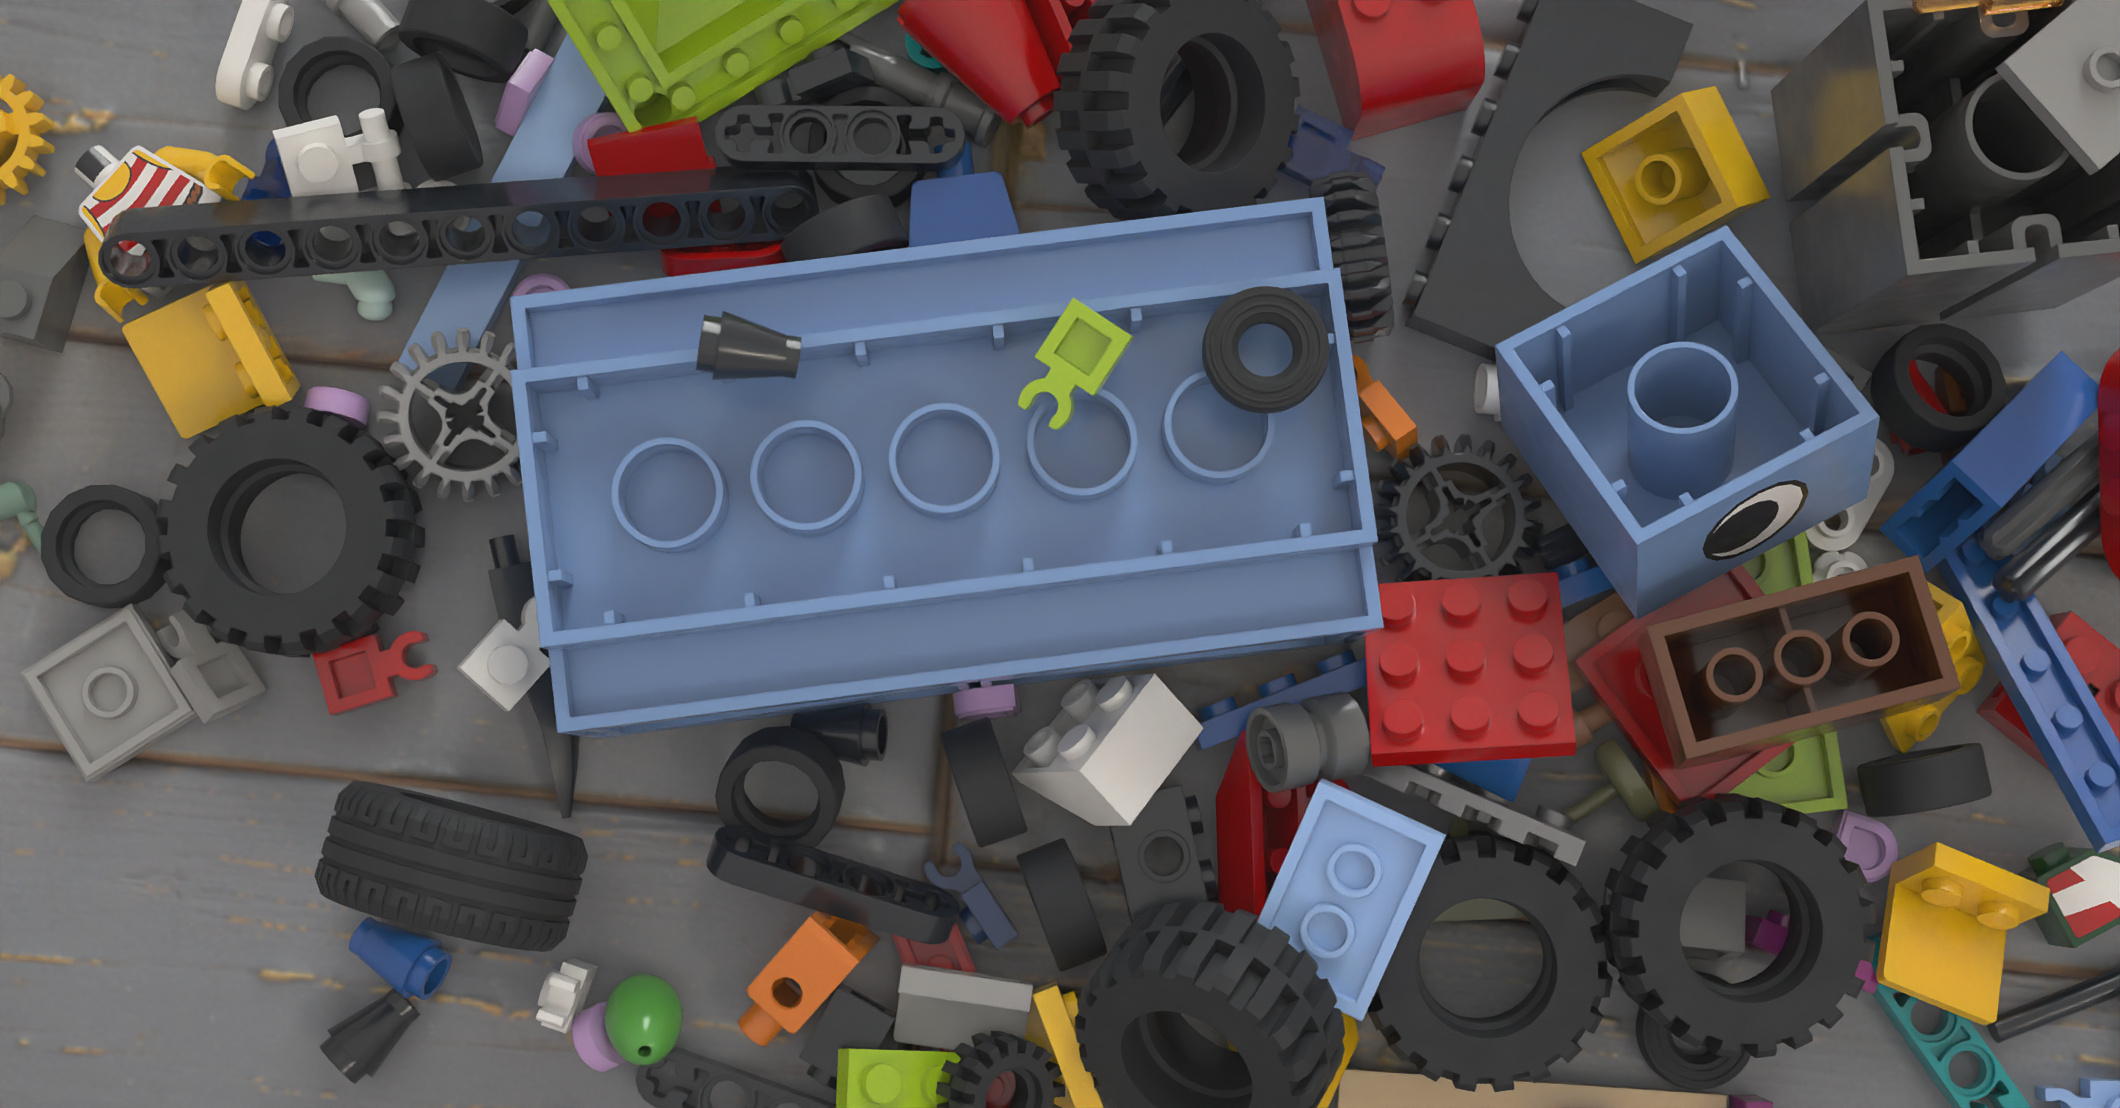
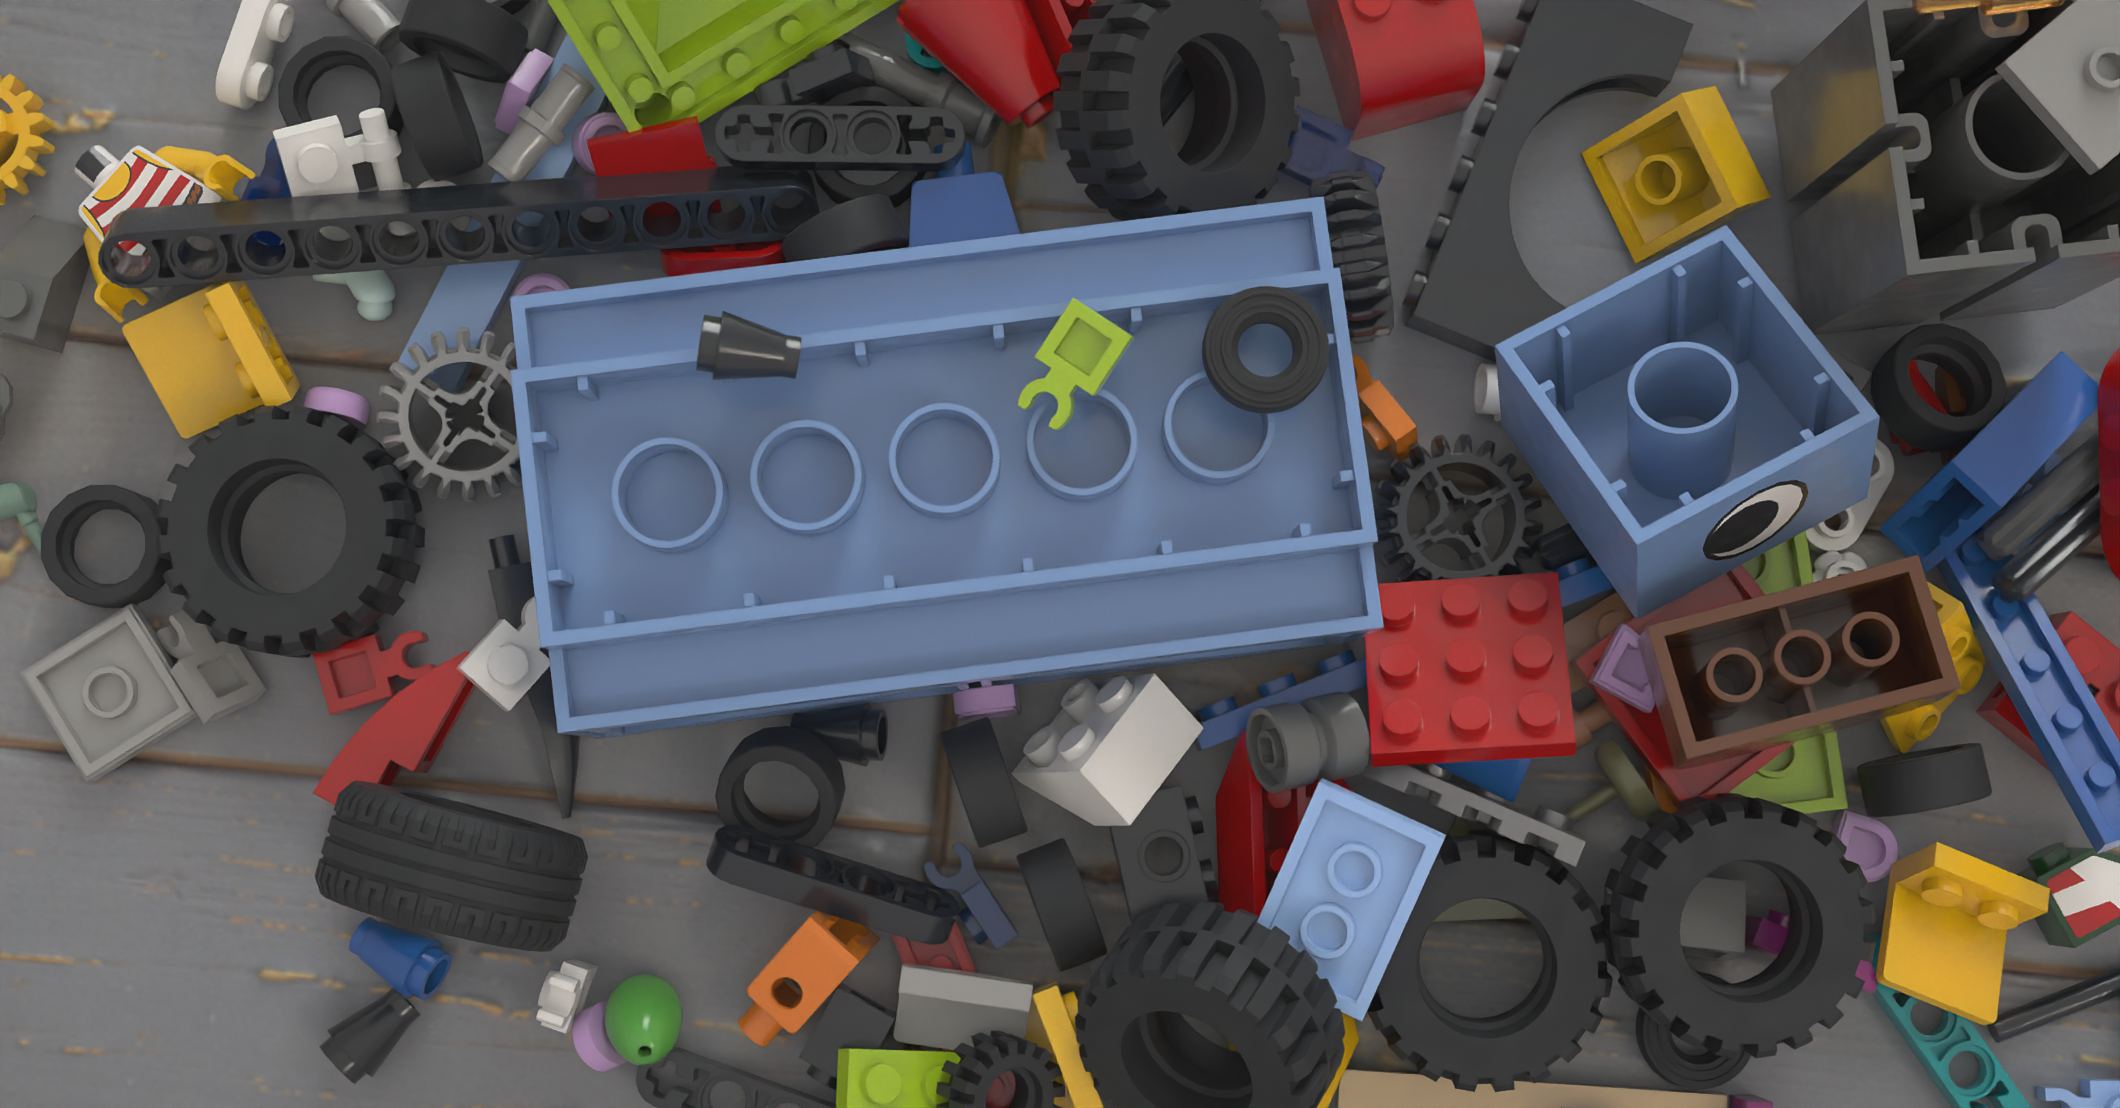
none -> red slope [313,651,476,805]
none -> light grey pin [487,63,595,182]
none -> lavender tile [1588,623,1655,713]

